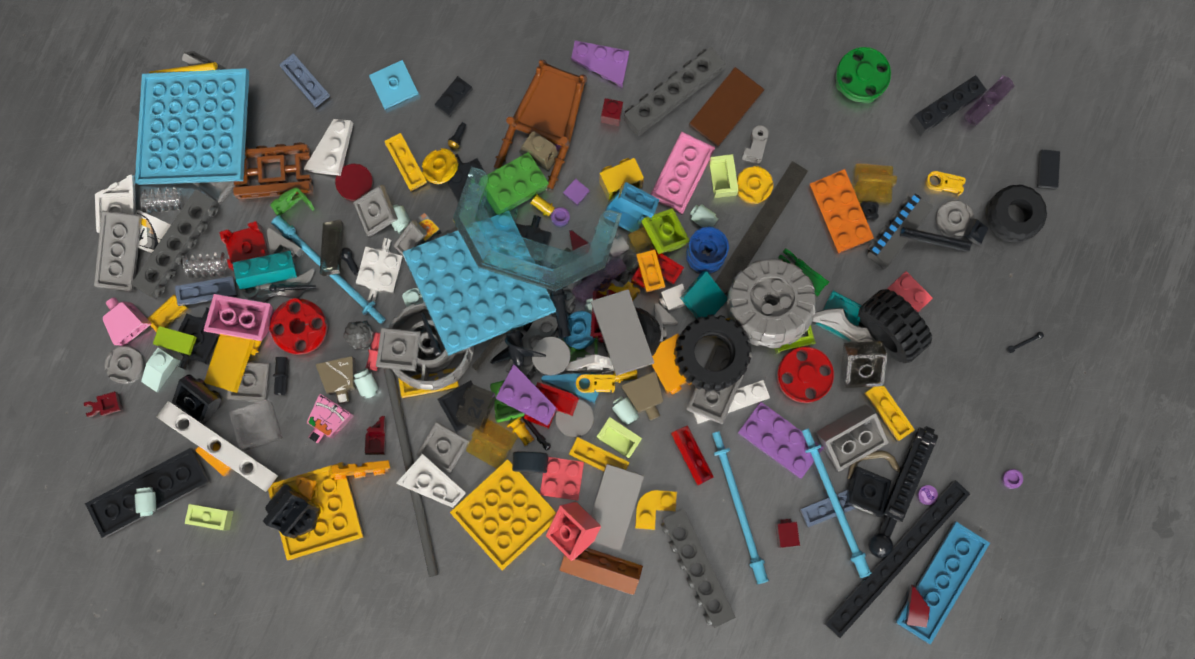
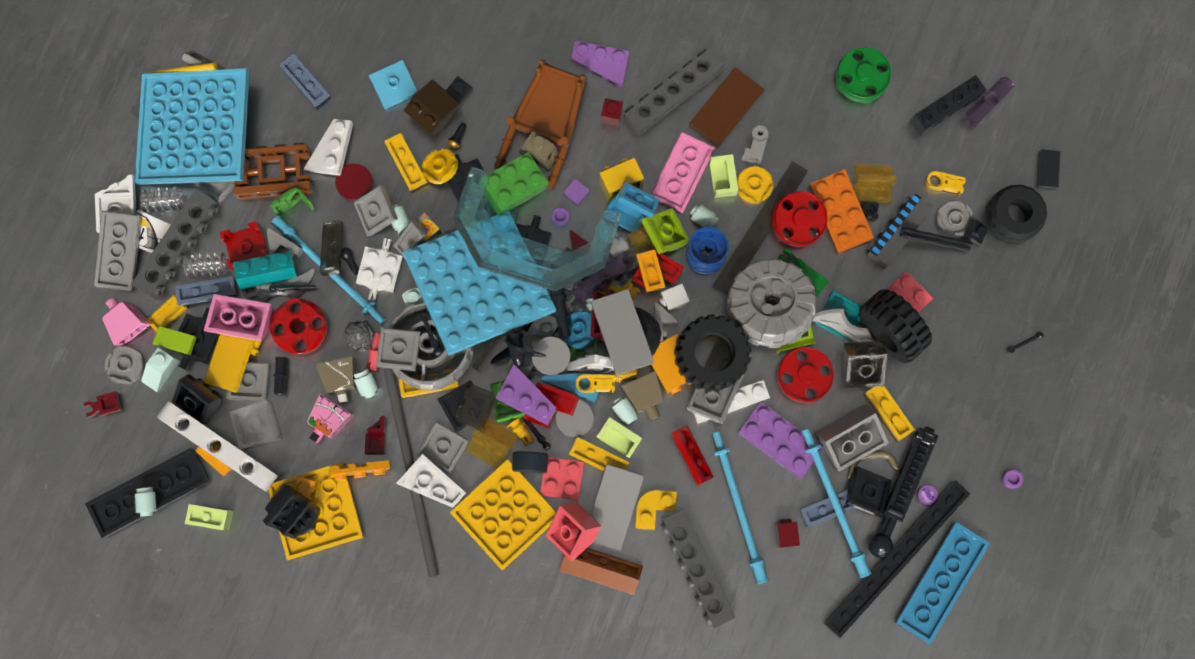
yellow pin [530,194,555,217] -> none
teal tile [680,271,727,319] -> none
dark red slope [906,584,930,628] -> none
none -> dark brown slope [404,80,461,135]
none -> red piece [771,191,827,247]

